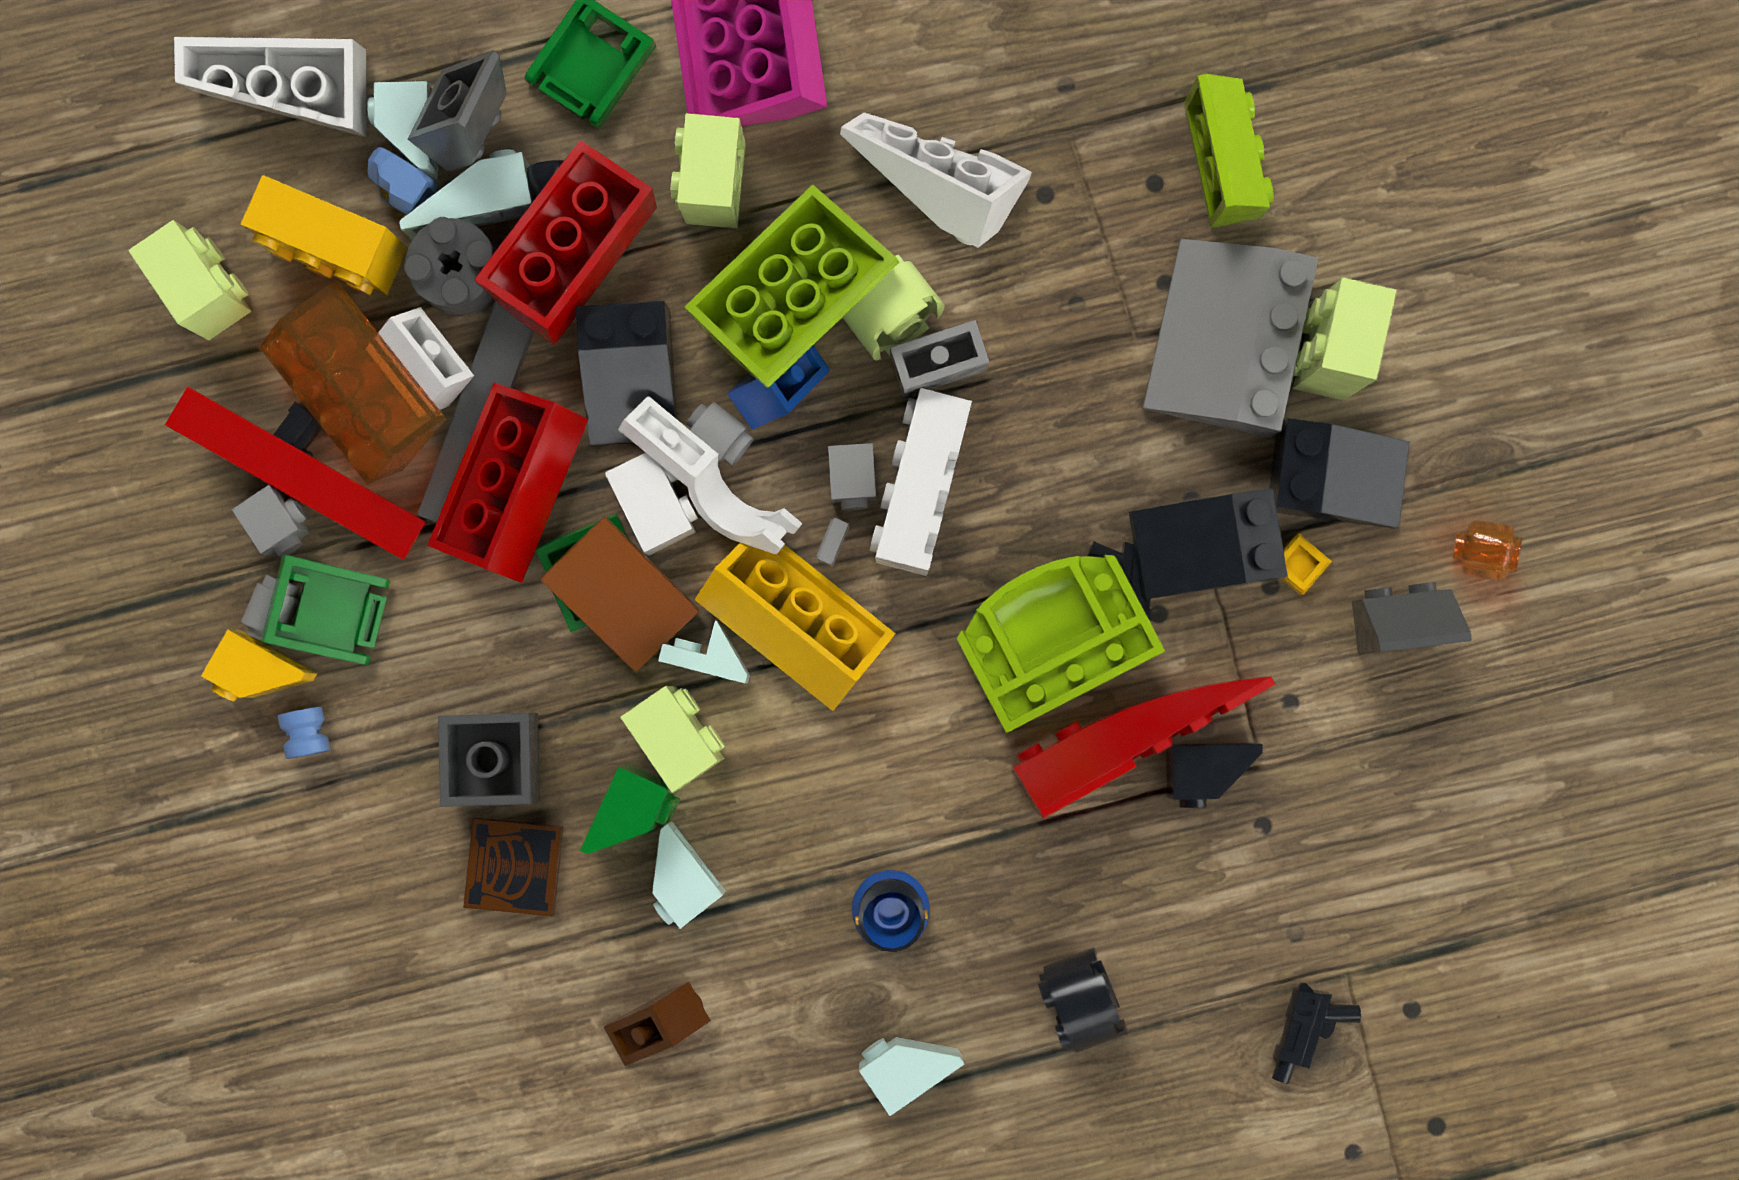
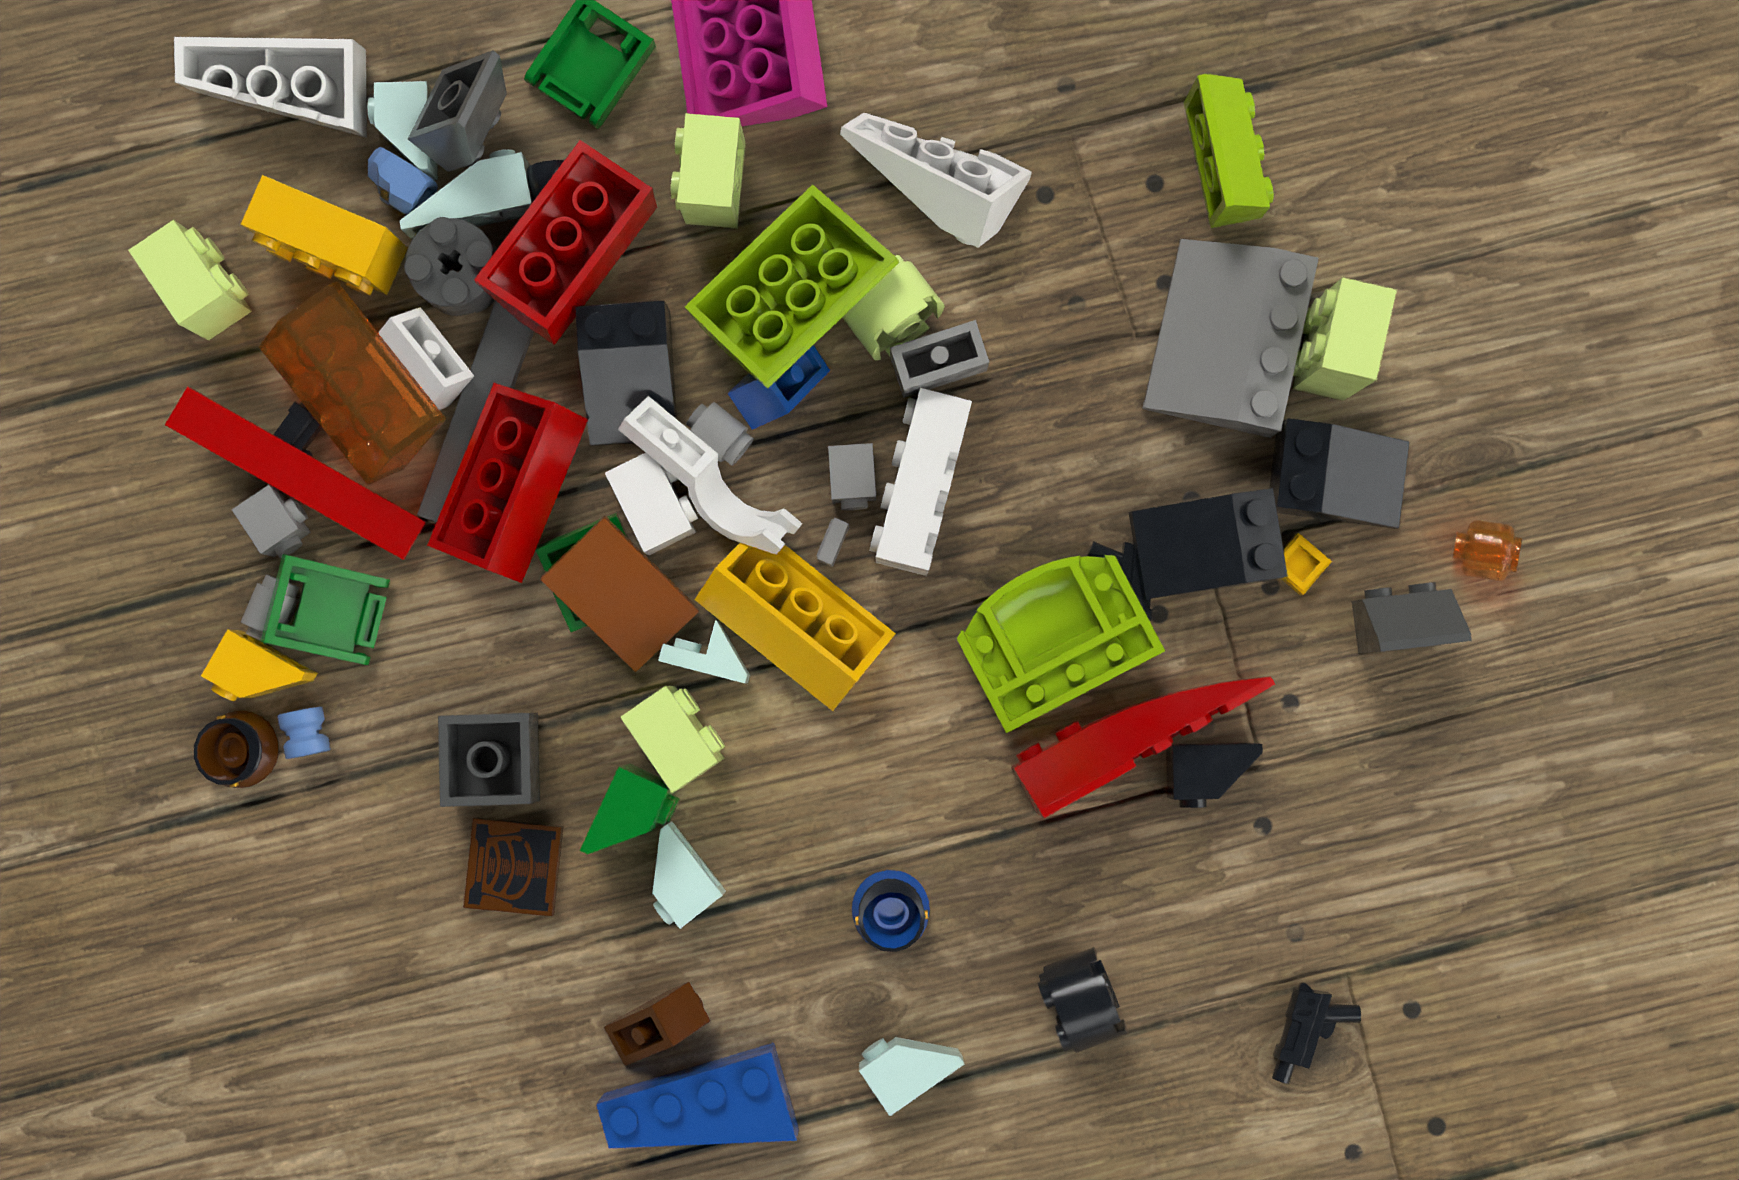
none -> reddish brown piece [194,711,278,788]
none -> blue wedge [596,1043,799,1148]

